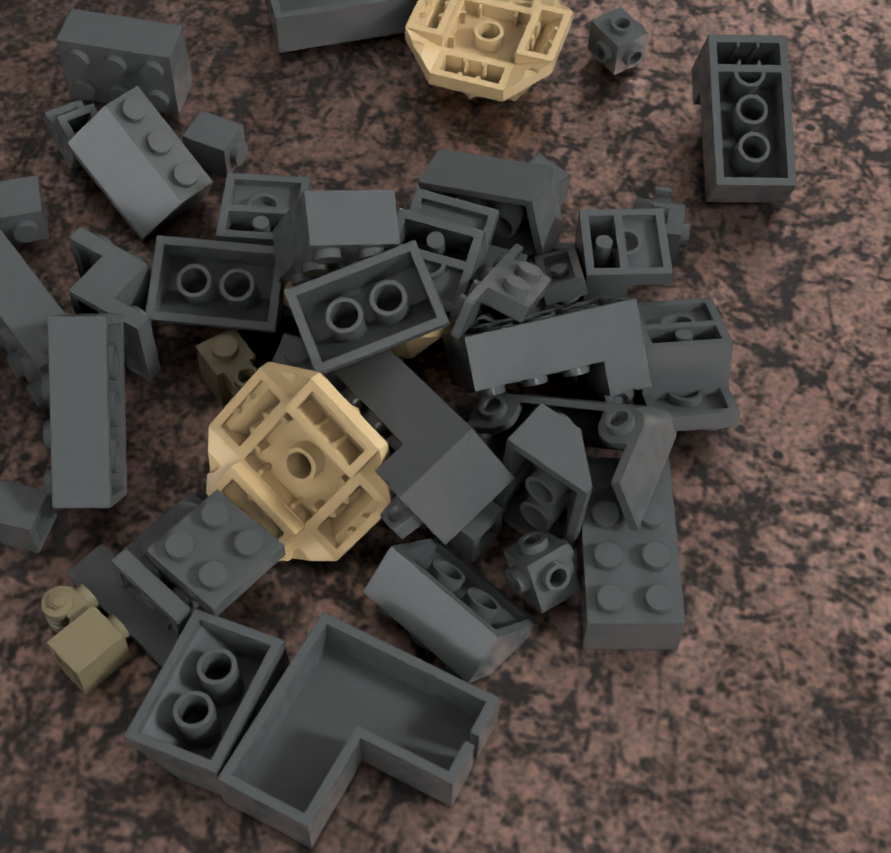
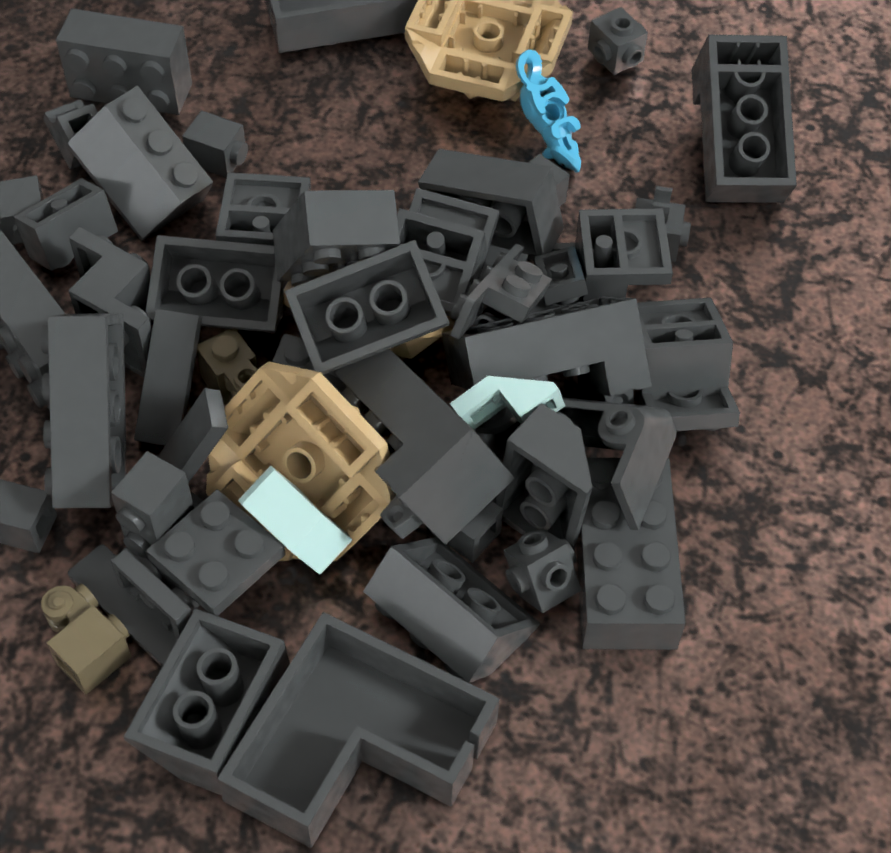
none -> dark grey brick [13,178,118,271]
none -> dark grey brick [111,451,194,558]
none -> dark grey tile [134,309,203,446]
none -> dark grey tile [158,388,228,483]
none -> light aqua slope [238,465,352,574]
none -> light aqua slope [450,376,565,430]
none -> medium azure animal [516,50,581,173]

